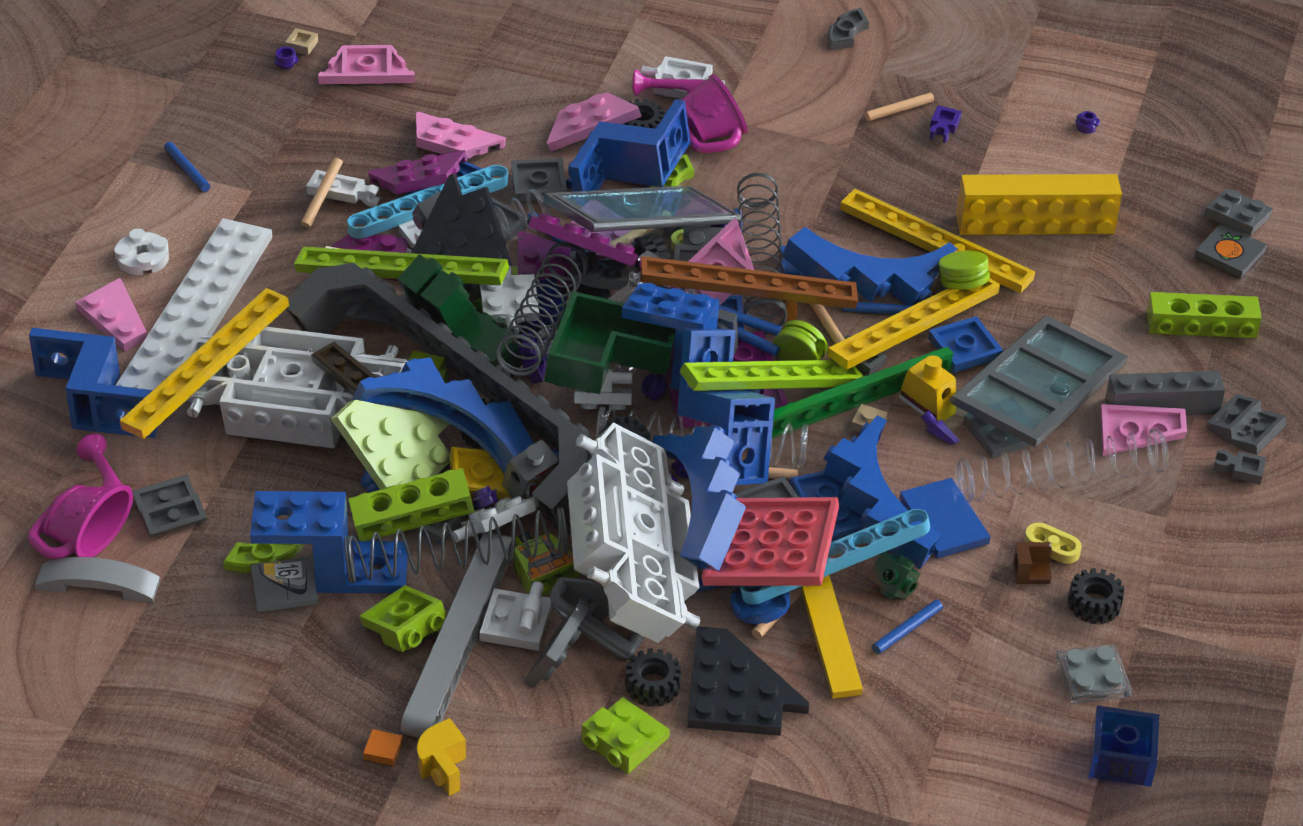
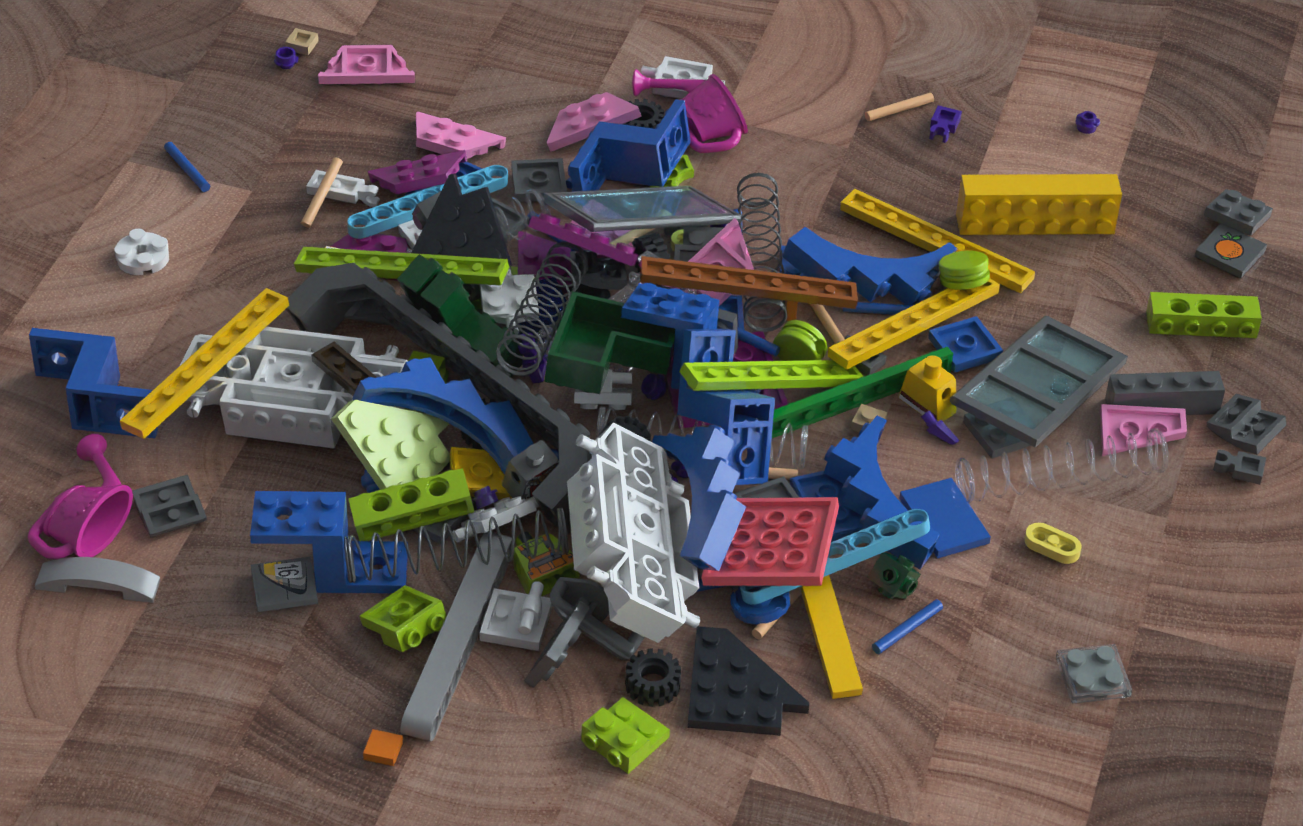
bright pink wing [76,278,147,352] -> none
white plate [115,218,272,390] -> none
lime tile [223,542,304,573] -> none
yellow brick [417,718,466,796] -> none
blue bar [719,305,782,336] -> none
dark grey tile [828,8,869,50] -> none
reddish brown panel [1013,542,1052,584] -> none
black tyre [1068,568,1125,624] -> none
clear blue brick [1088,705,1160,787] -> none

